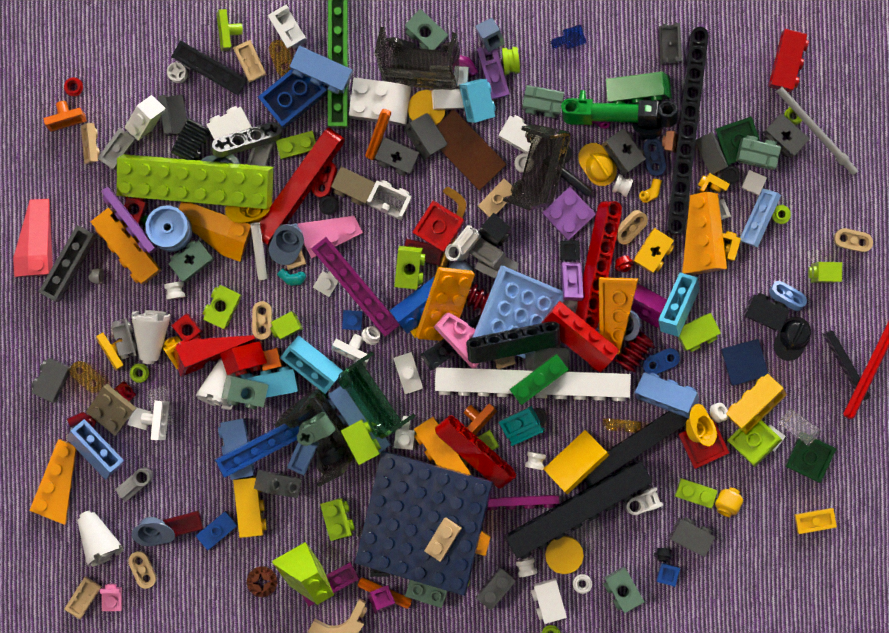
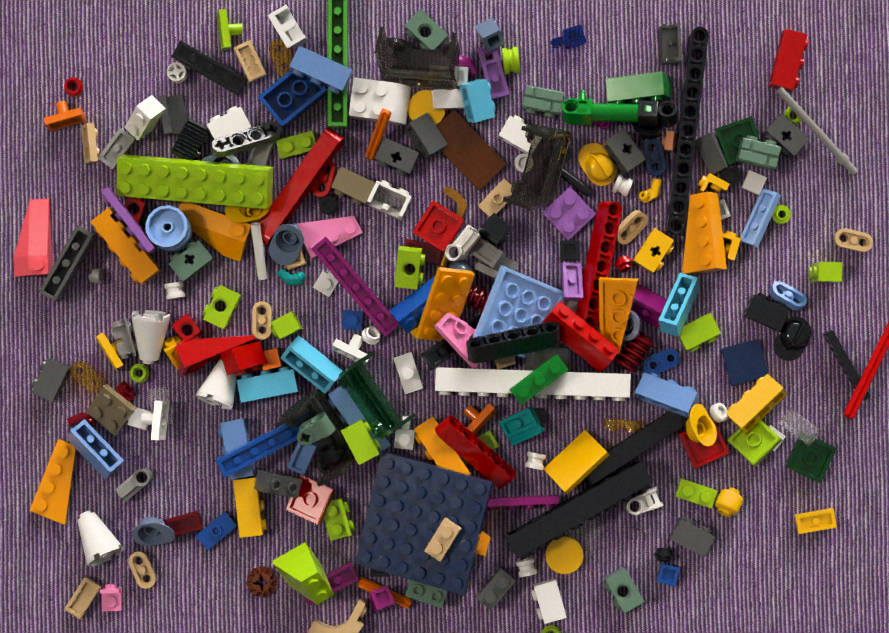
sand green brick [222,375,269,410] -> none
white plate [573,574,592,594] -> none
none -> plate [285,474,335,525]

